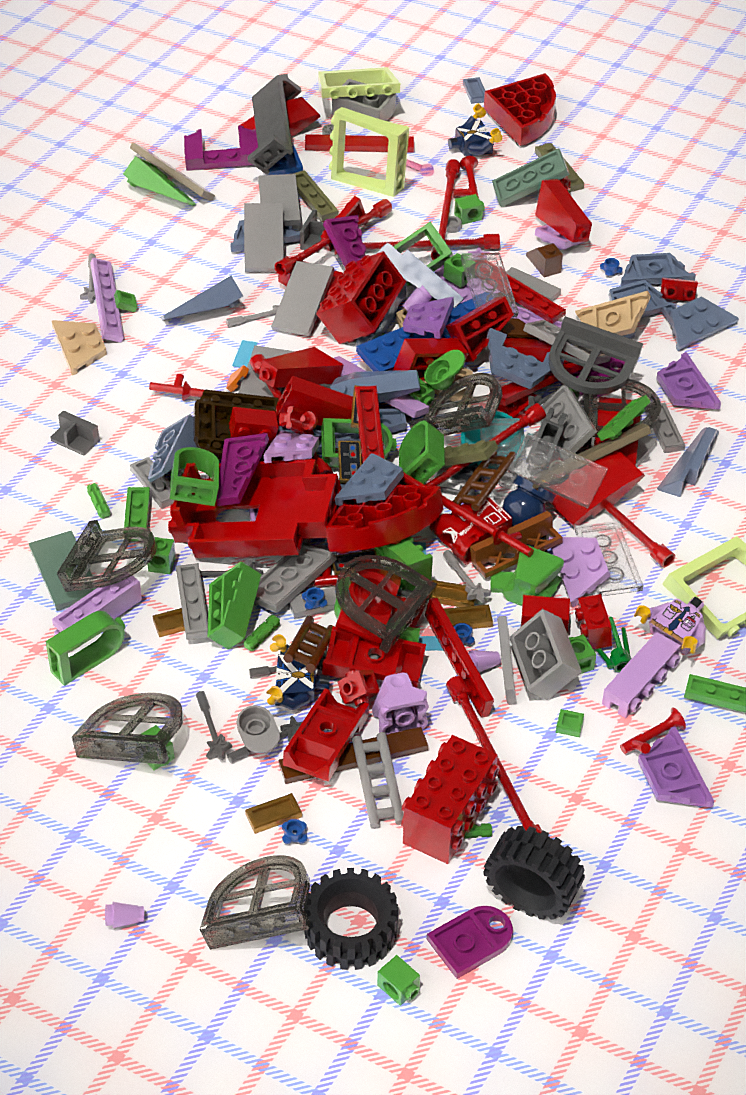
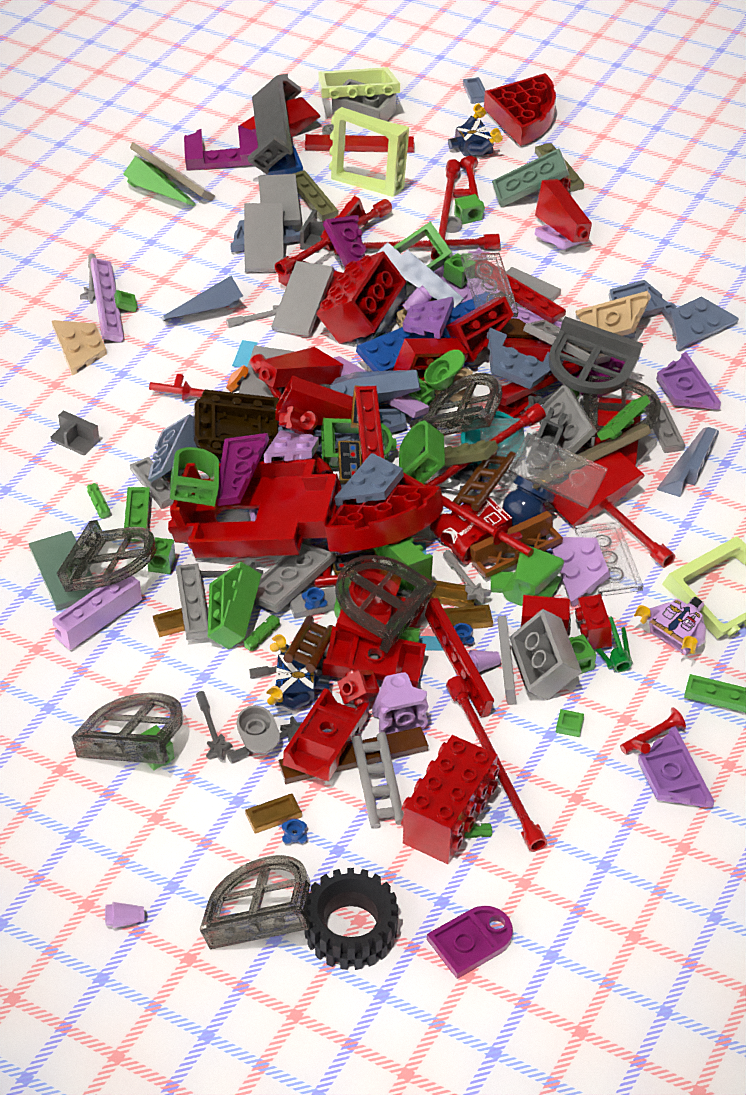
bright green window [45,611,126,686] -> none
red brick [229,407,279,444] -> none
bright green brick [377,954,420,1006] -> none
clear pink bar [406,159,435,177] -> none
black tyre [483,826,585,920] -> none
reddish brown slope [526,243,563,278] -> none
blue plate [600,258,623,276] -> none
lavender brick [602,632,681,719] -> none
sand blue wing [620,252,696,286] -> none
red hips [660,278,698,301] -> none

